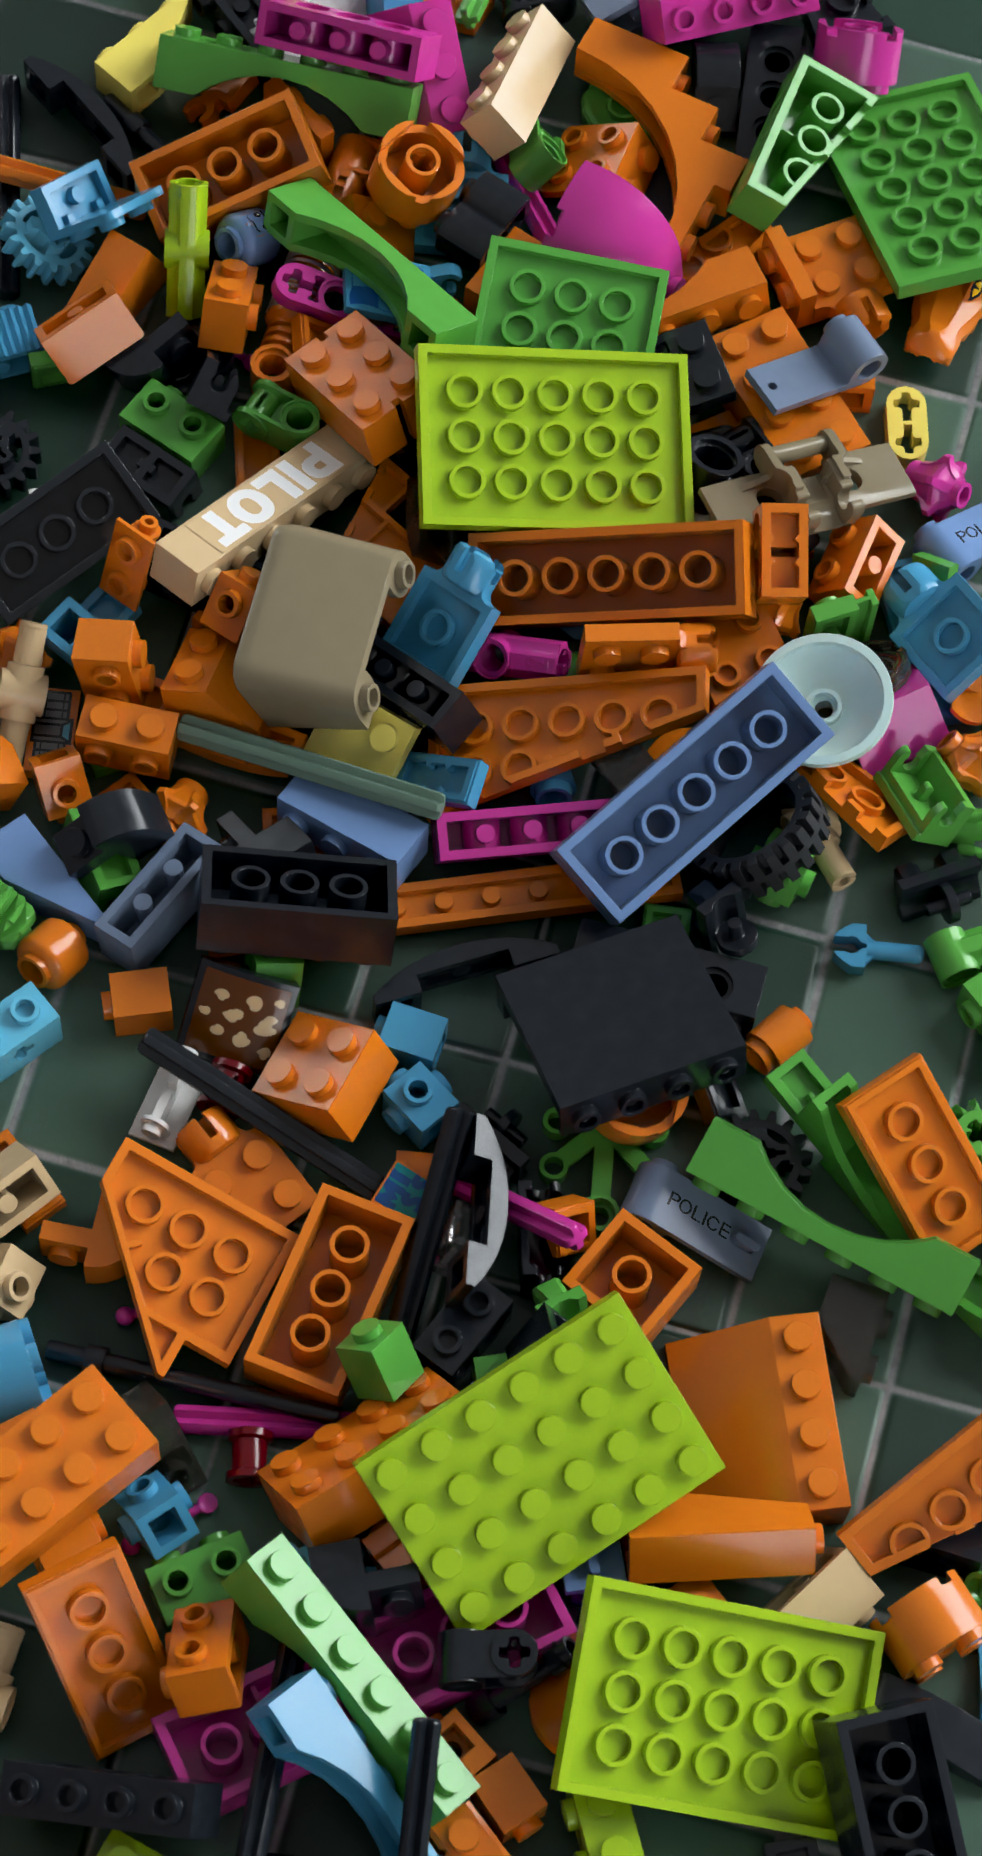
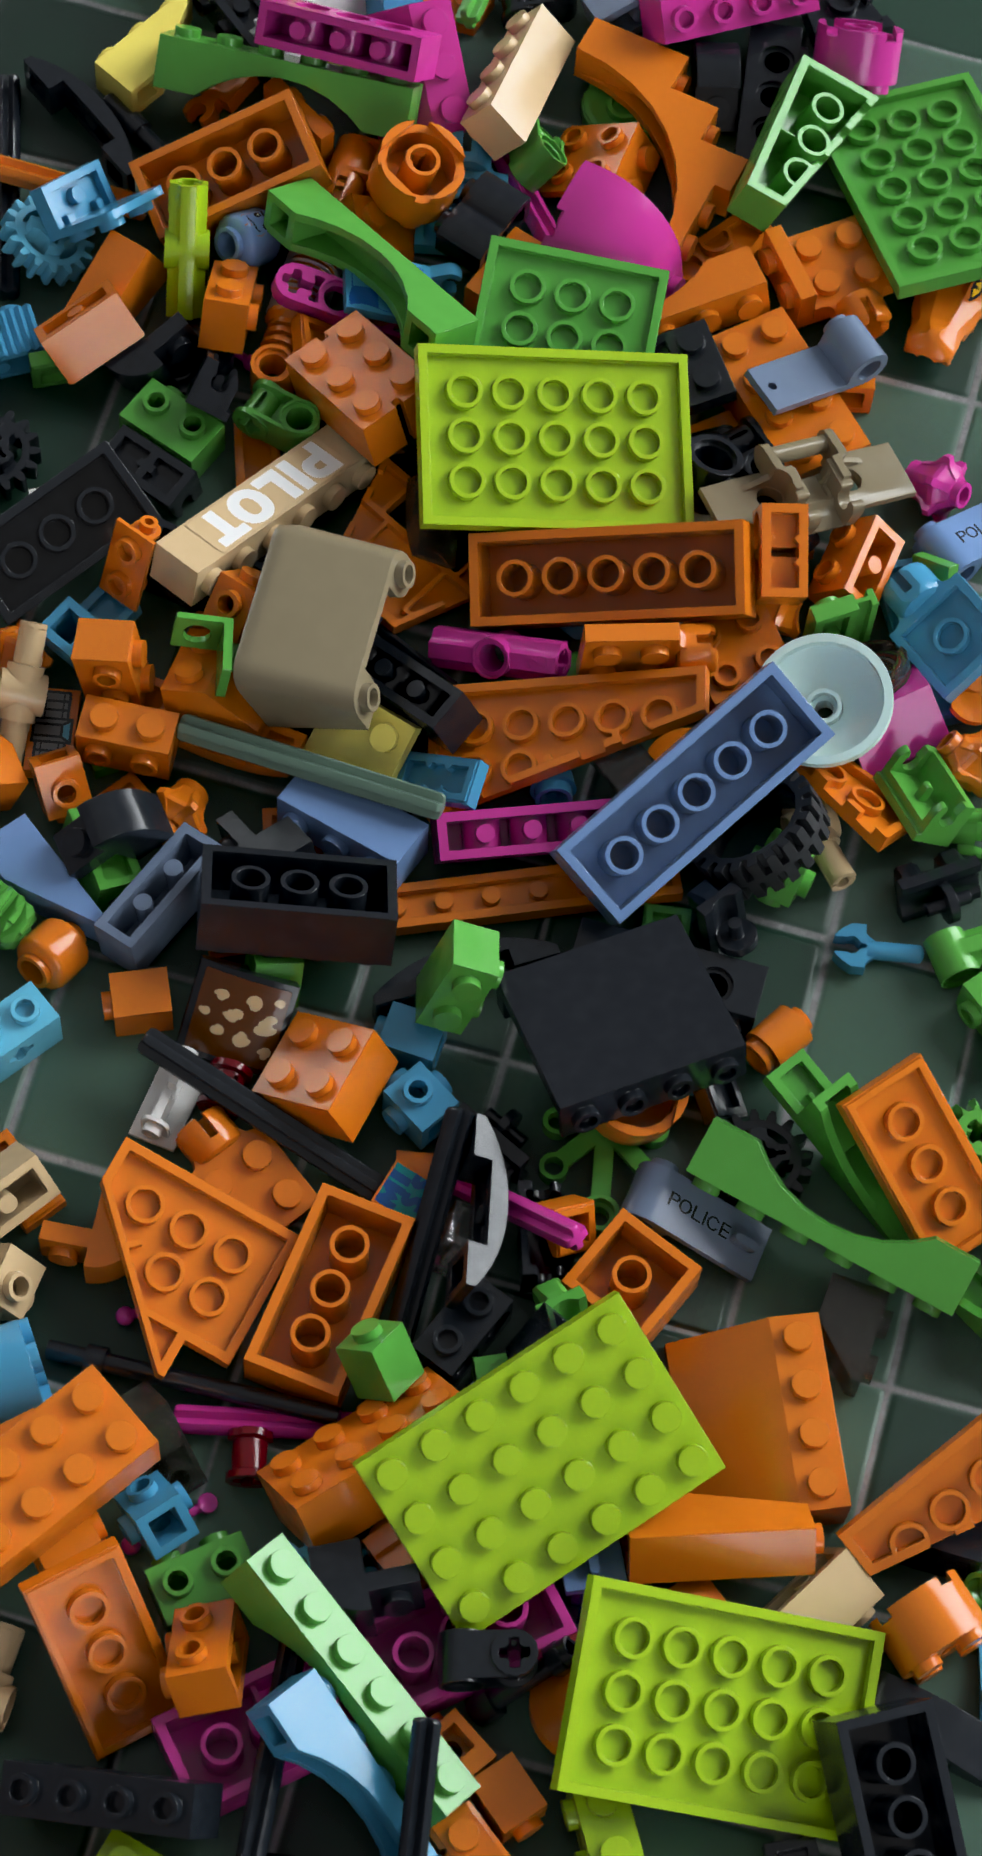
dark azure plate [383,542,504,688] -> none
light yellow beam [883,386,929,470] -> none
none -> bright green bracket [170,612,239,697]
none -> bright green brick [415,919,504,1035]

